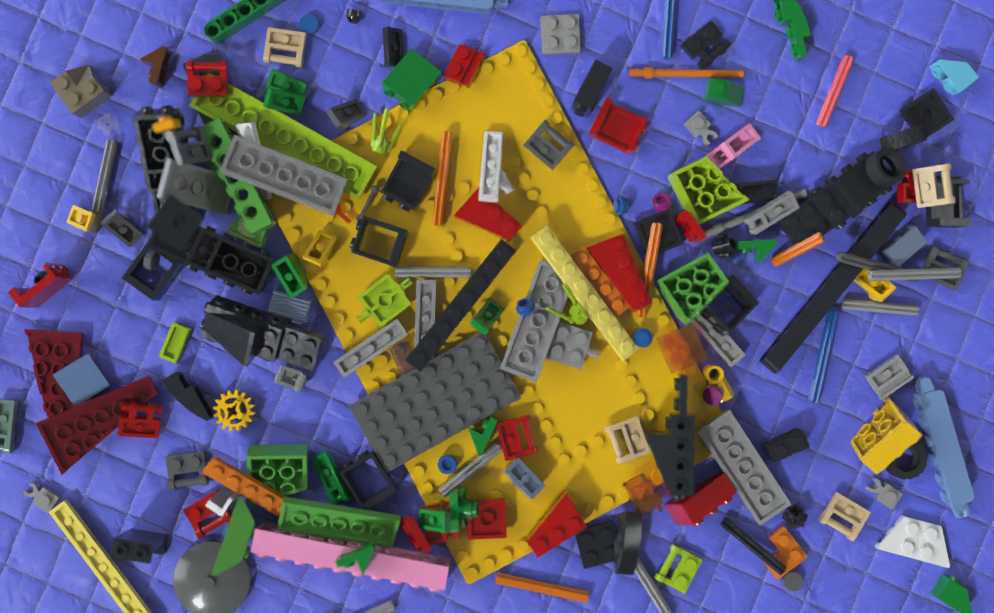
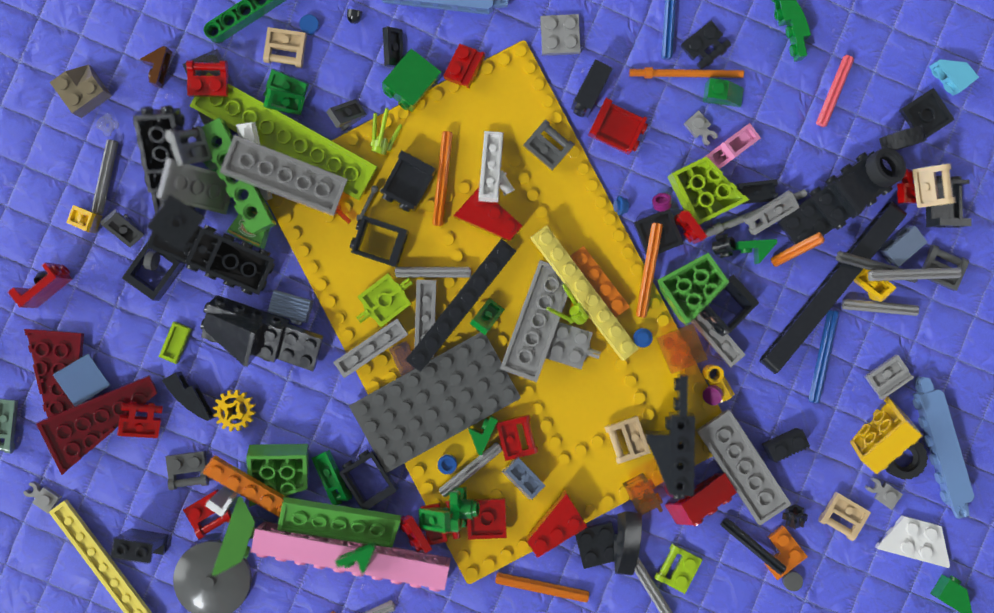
light orange plate [153,116,182,133] -> none
green slope [271,253,308,298] -> none
light grey bracket [274,364,307,392] -> none
yellow slope [302,229,337,266] -> none
blue plate [516,298,536,316] -> none
red wing [587,234,652,312] -> none

